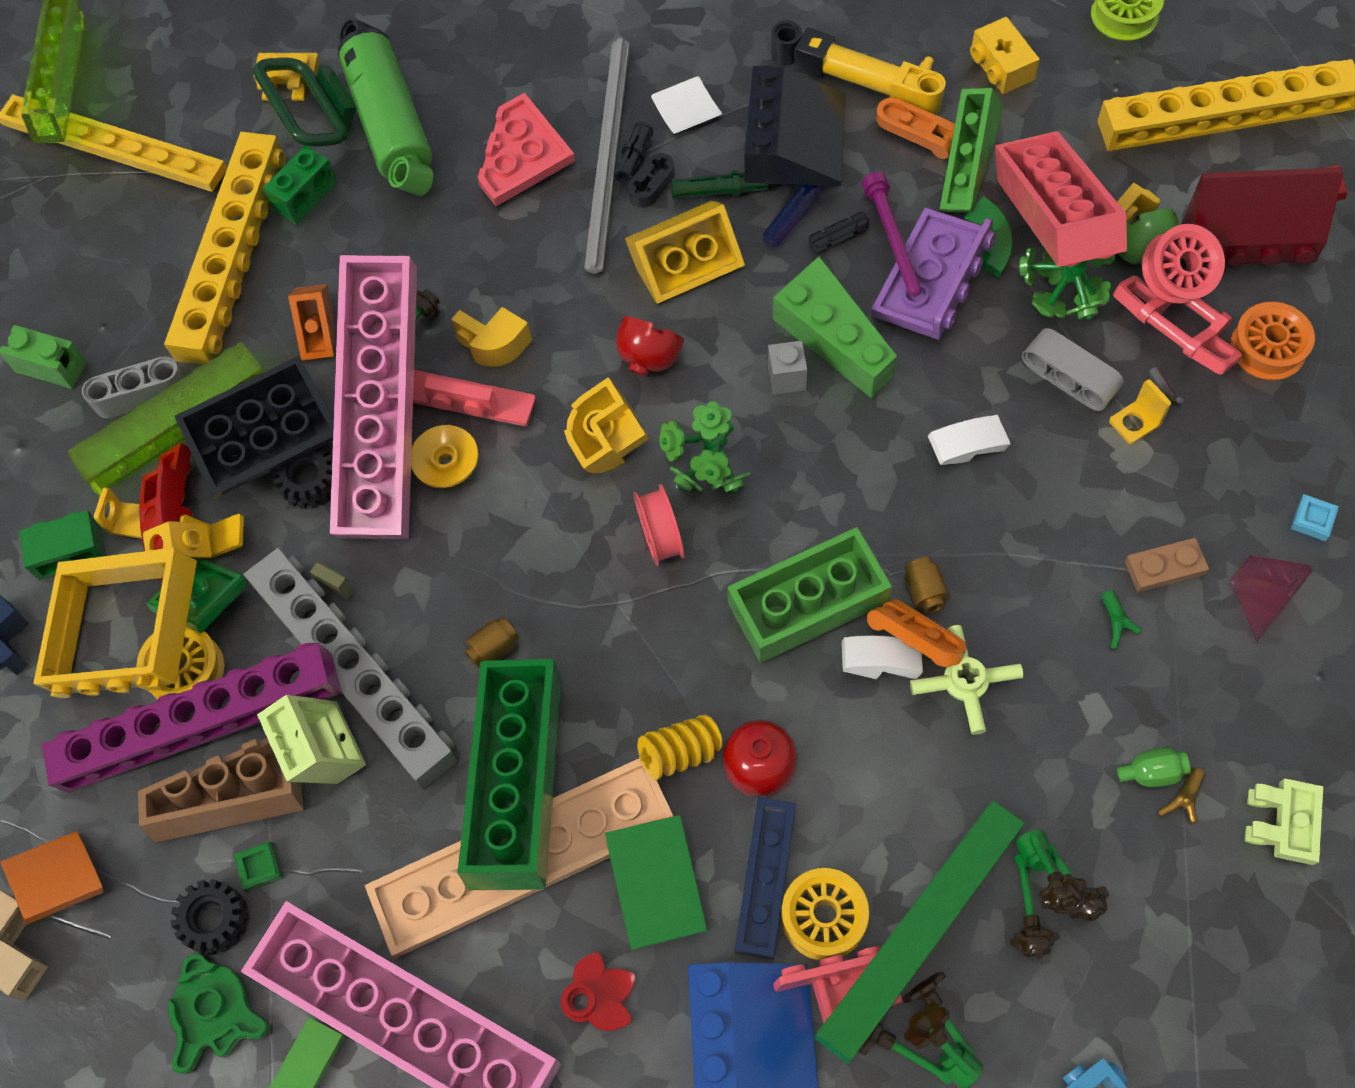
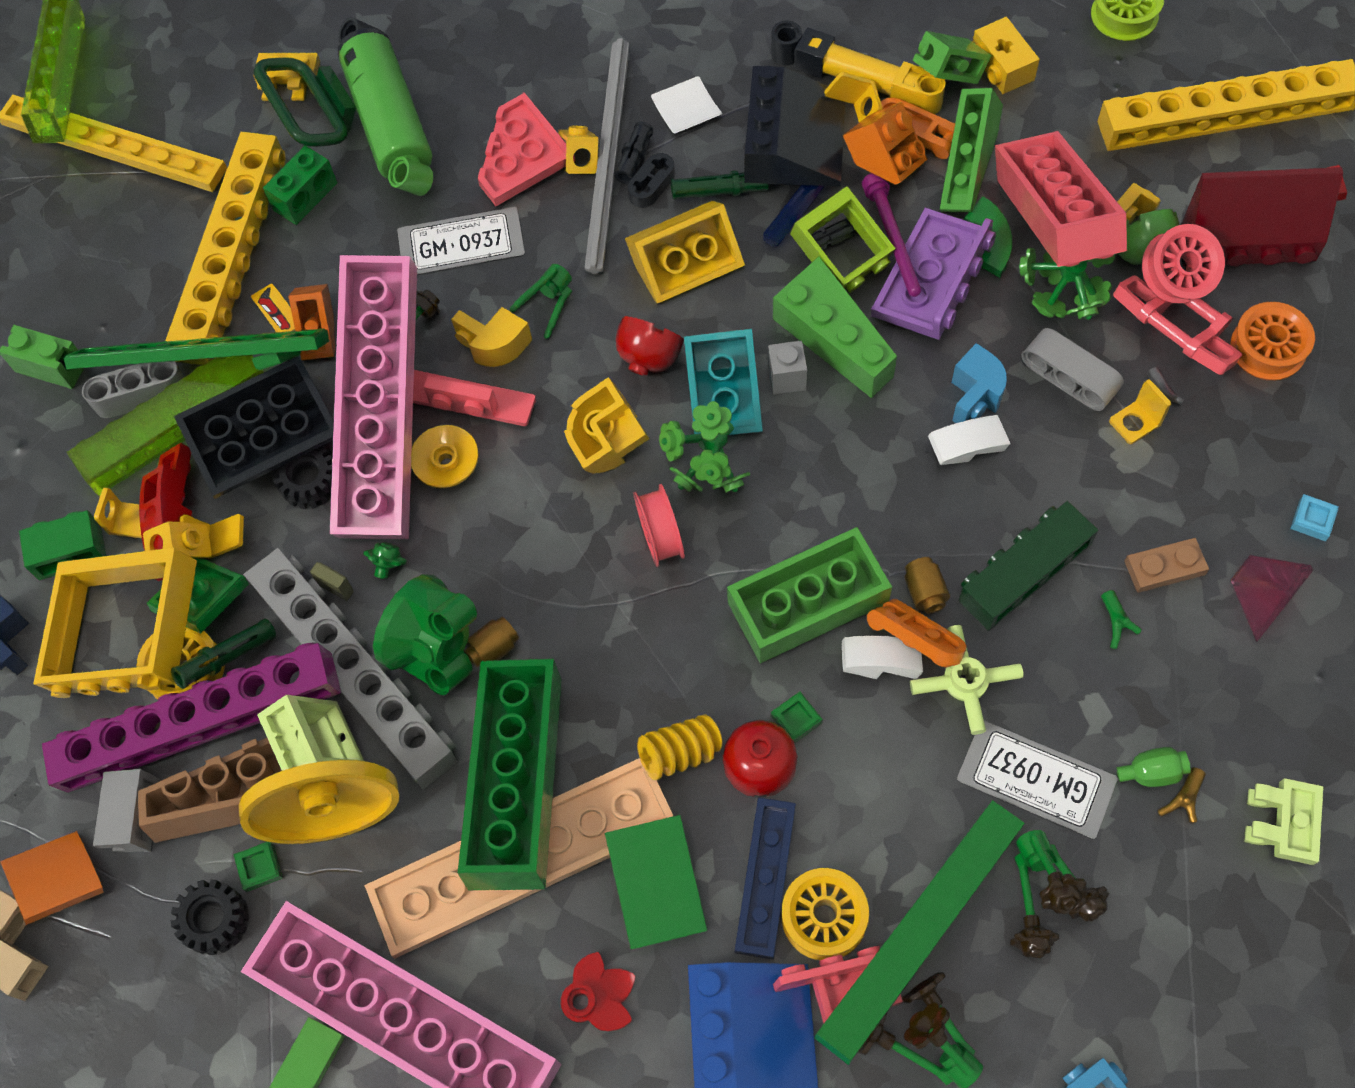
green tile [168,953,270,1074] -> none
none -> green tile [64,328,330,369]
none -> light grey hinge [93,769,160,853]
none -> dark green pin [171,618,276,689]
none -> yellow dish [239,760,399,844]
none -> sticker [251,284,295,332]
none -> green tile [251,351,301,370]
none -> green plant [363,542,407,579]
none -> green piece [373,574,477,695]
none -> sticker [397,207,525,274]
none -> green plant [510,264,572,339]
none -> yellow bracket [558,125,598,174]
none -> teal slope [684,329,763,435]
none -> green tile [771,691,823,743]
none -> lime window [790,186,896,293]
none -> yellow bracket [824,72,882,123]
none -> orange slope [843,101,927,185]
none -> bright green brick [912,31,992,84]
none -> dark azure brick [951,343,1007,423]
none -> sticker [957,721,1118,839]
none -> dark green brick [959,500,1099,631]

